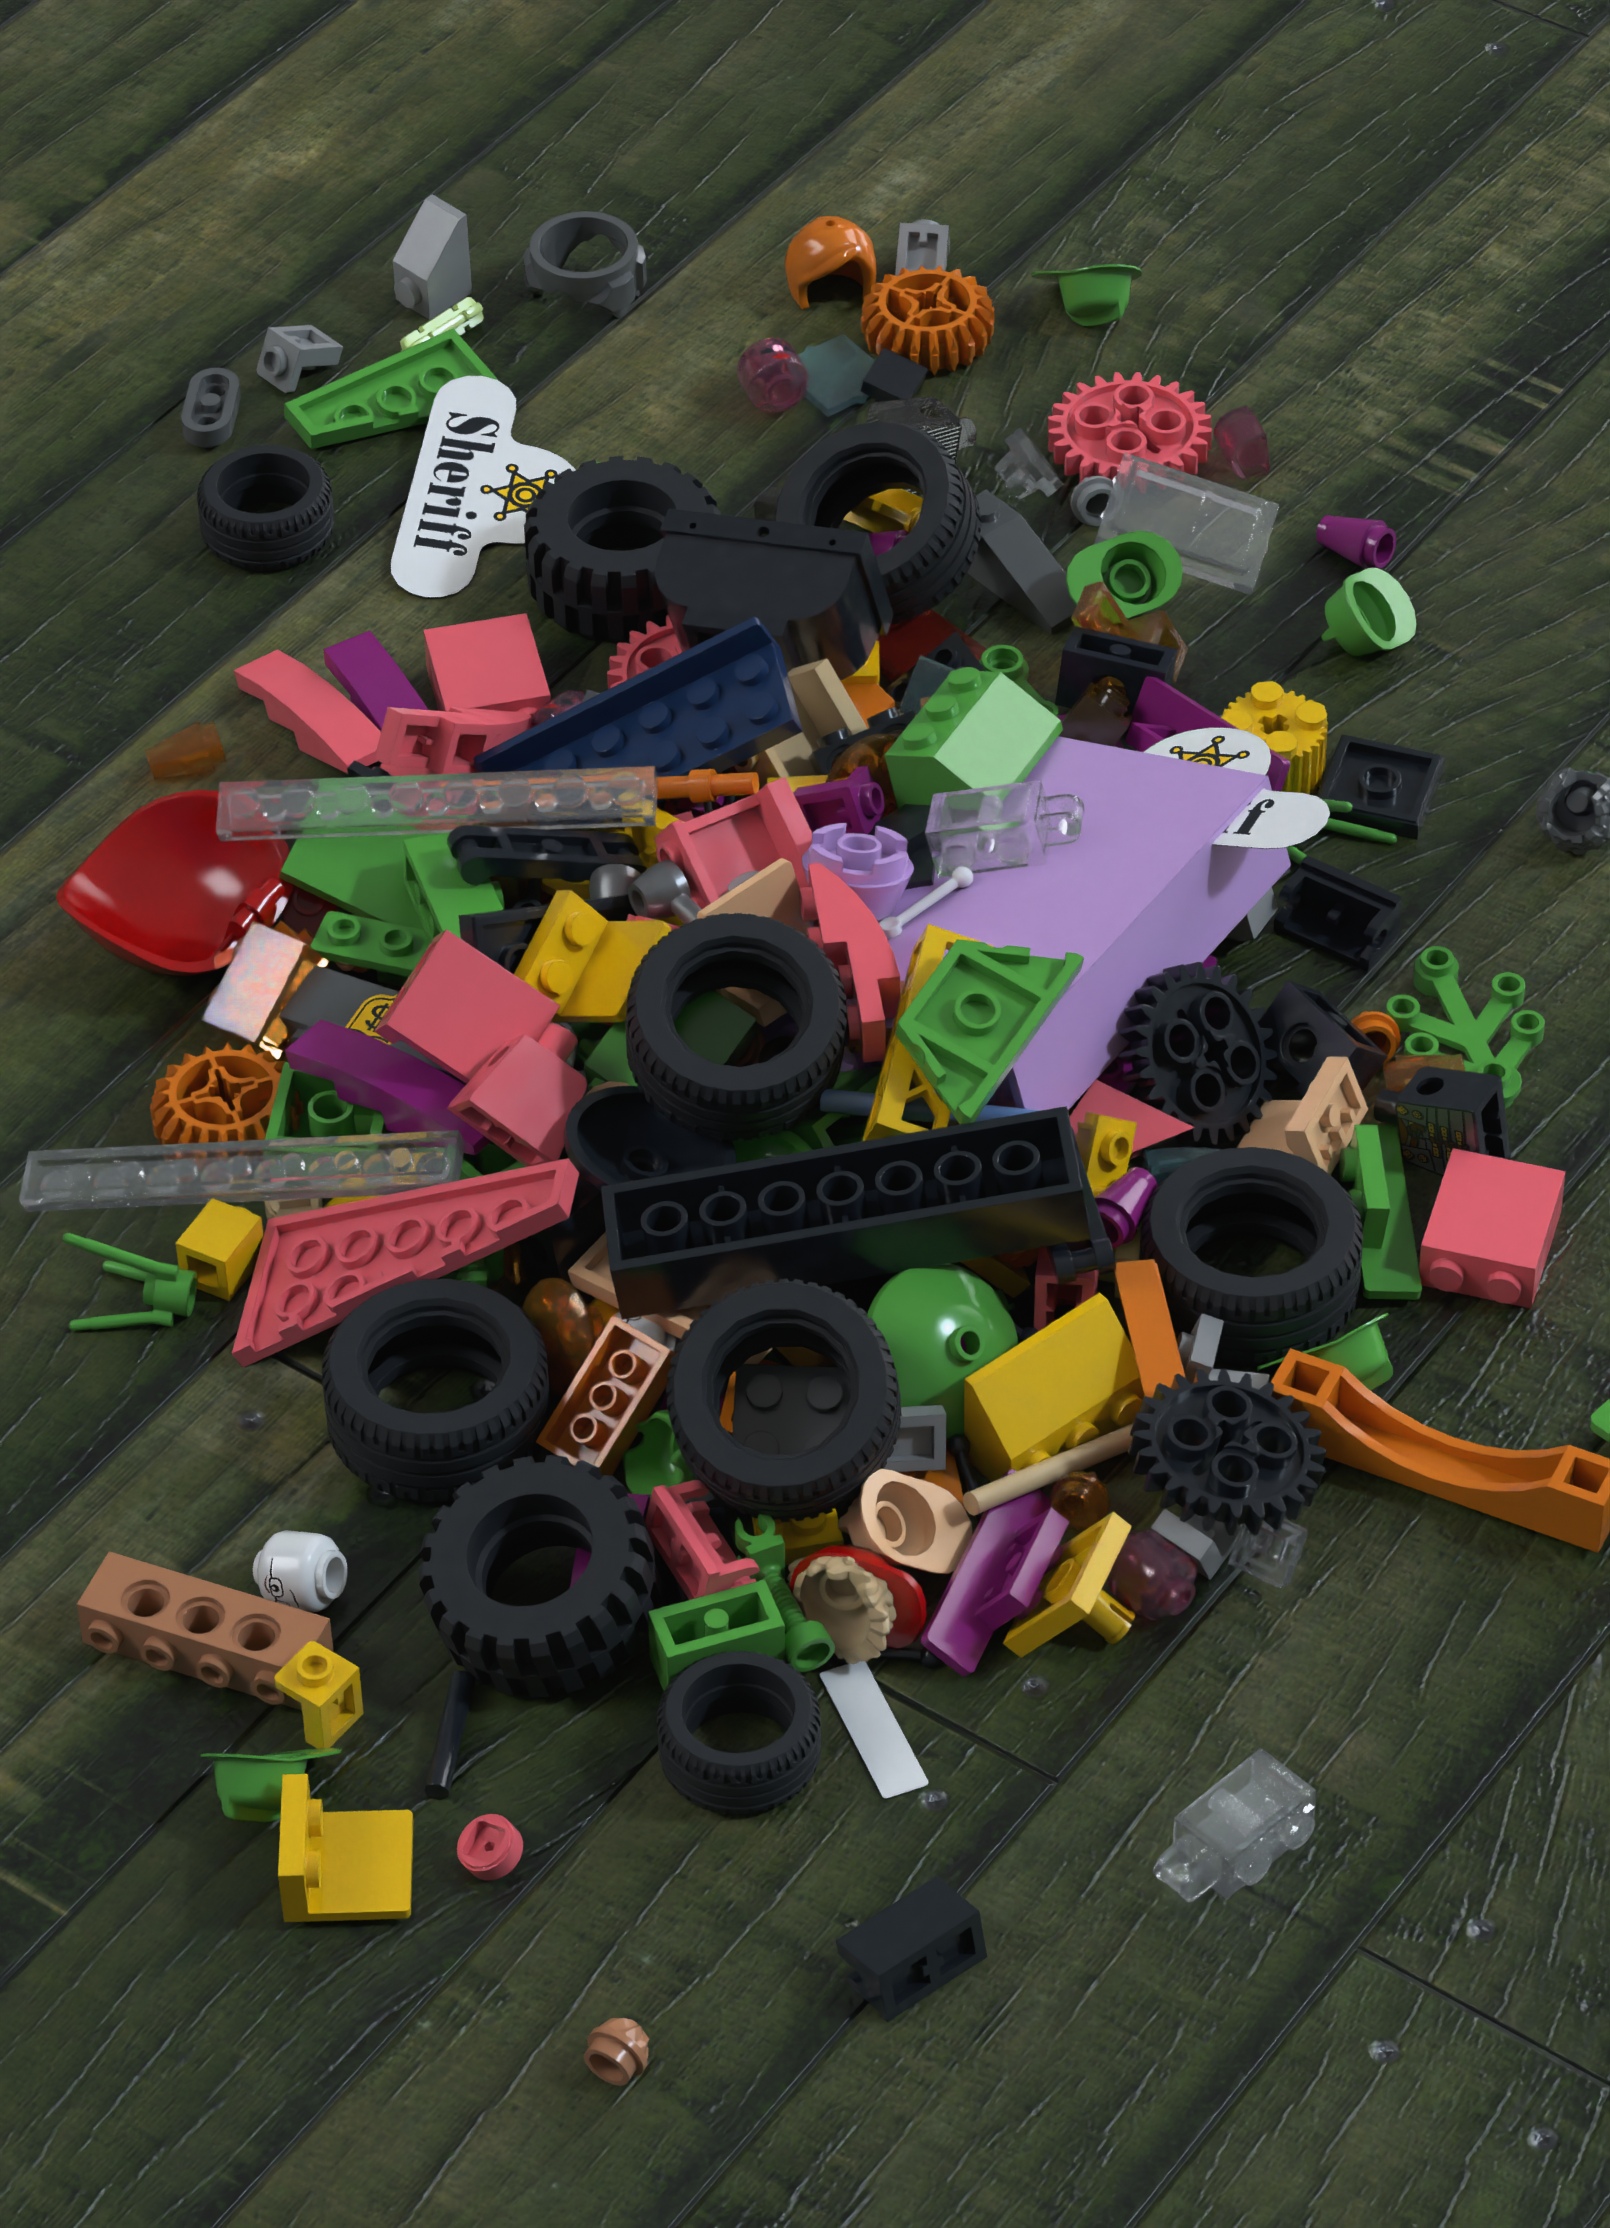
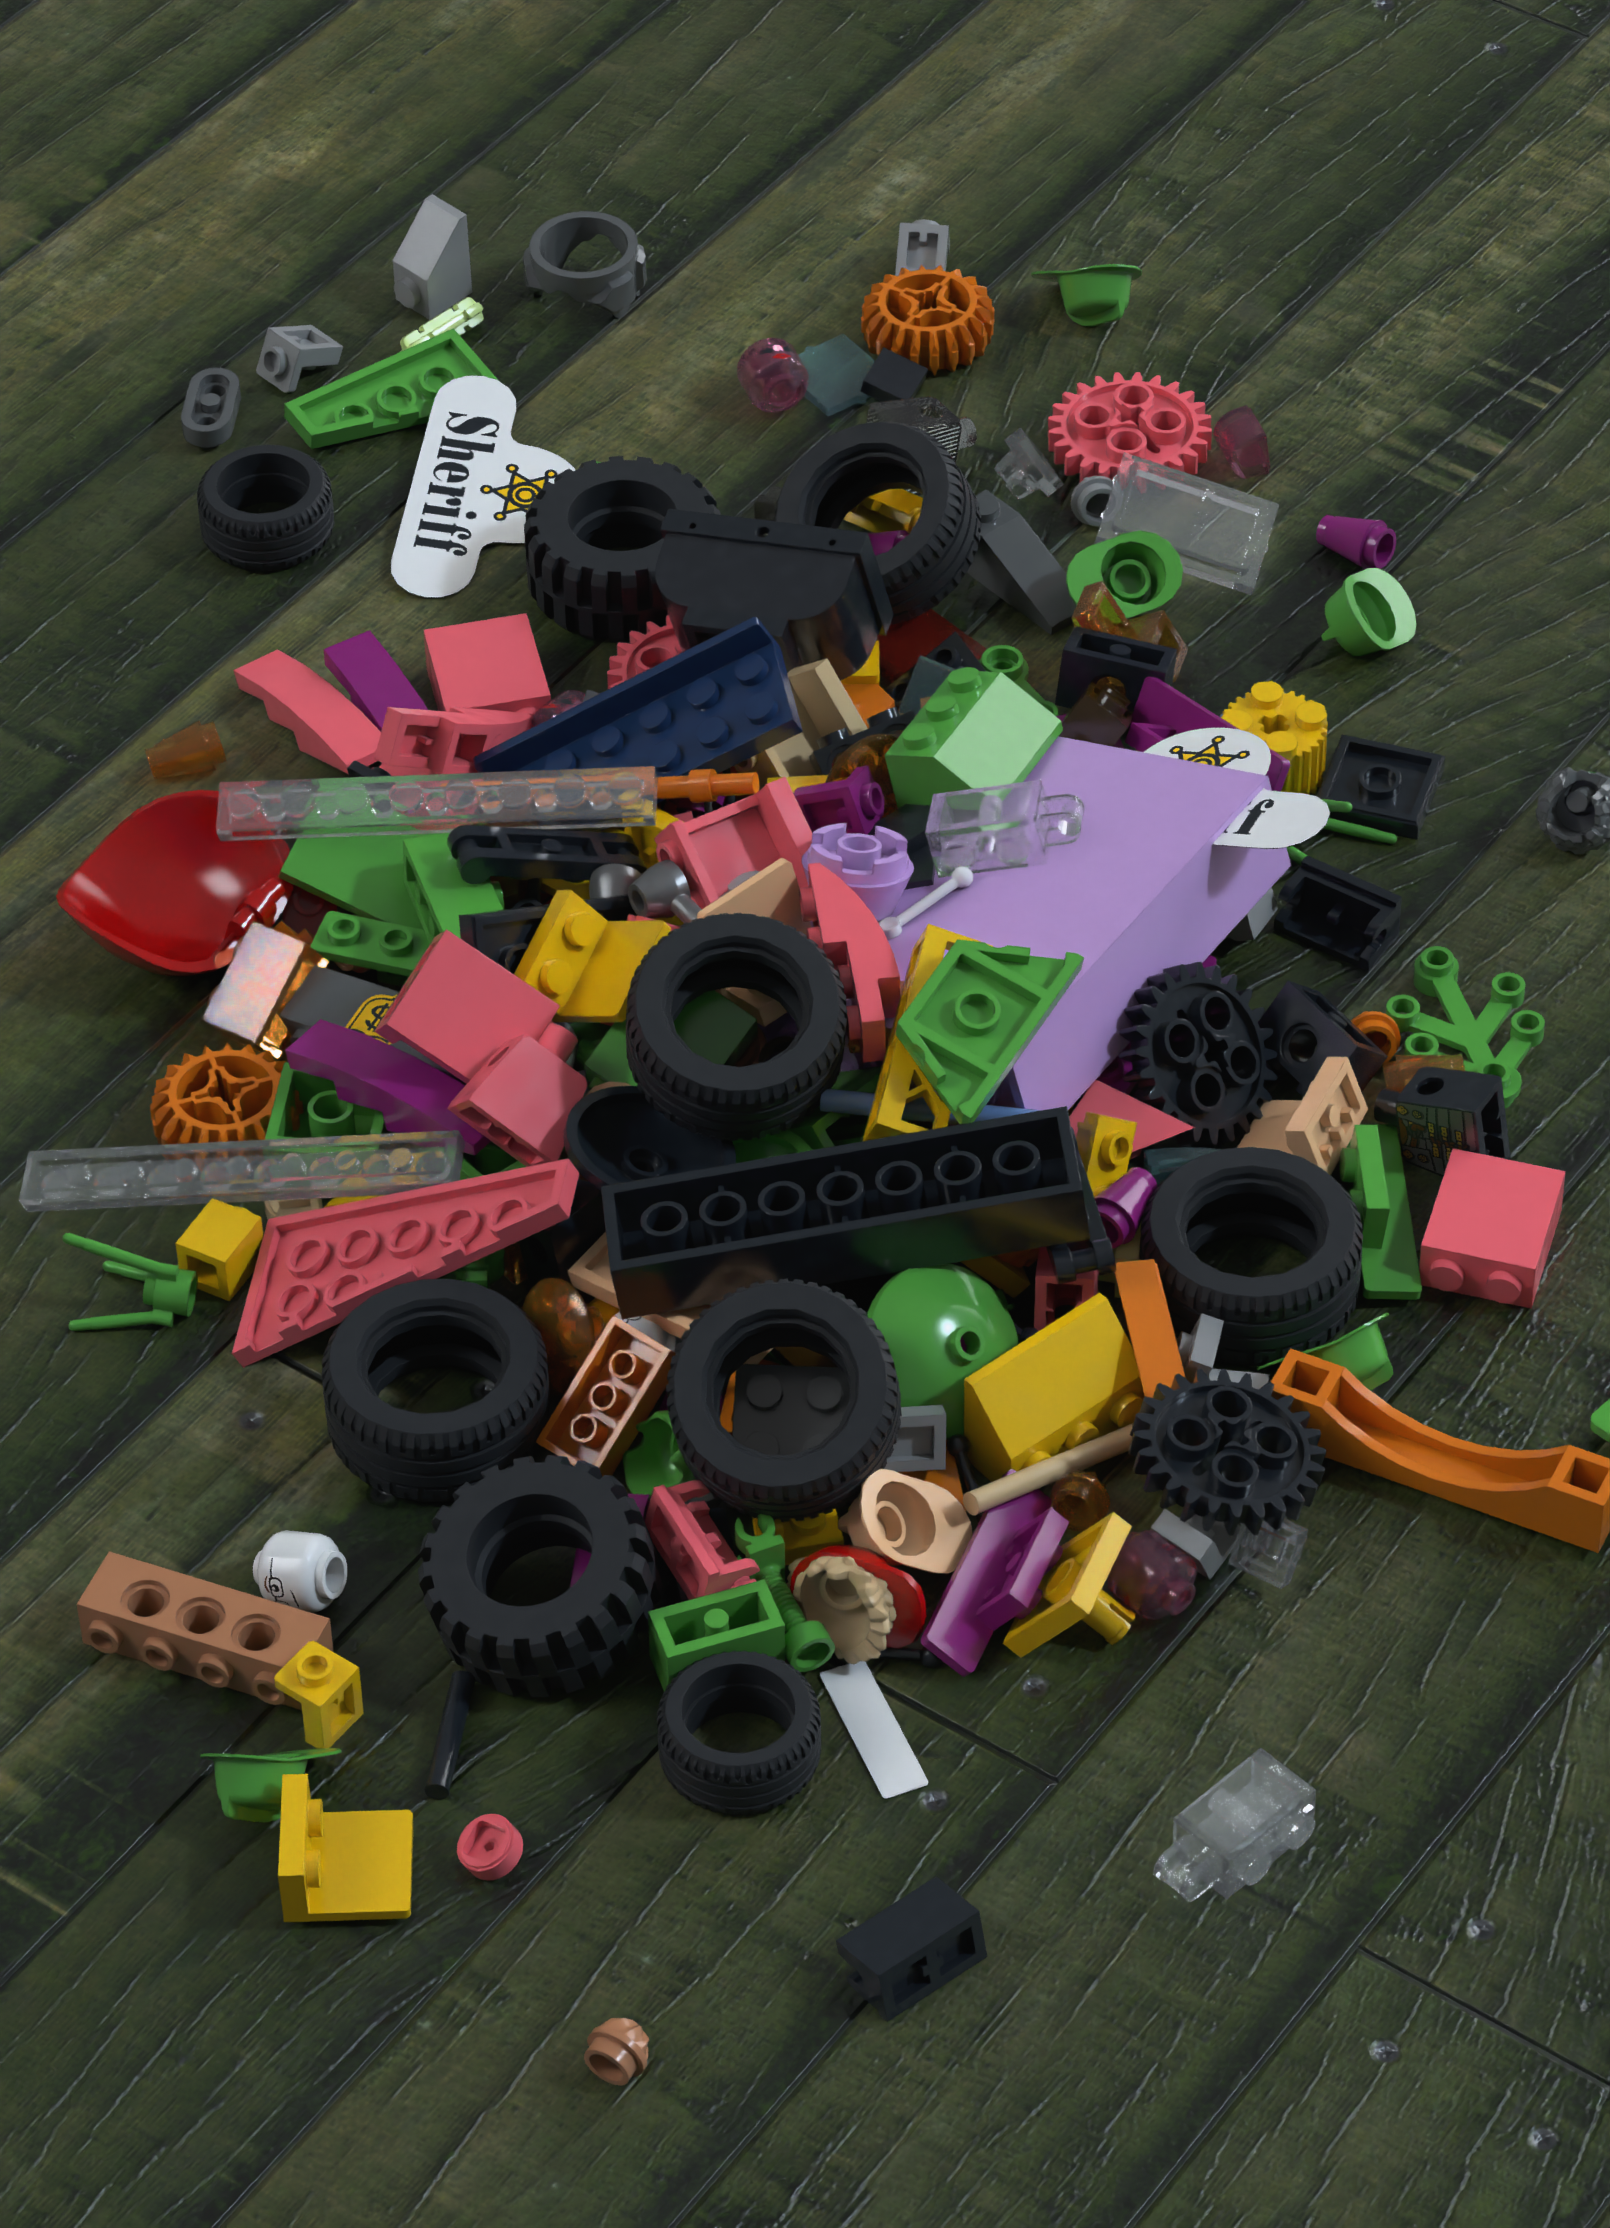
orange piece [785,216,877,310] -> none

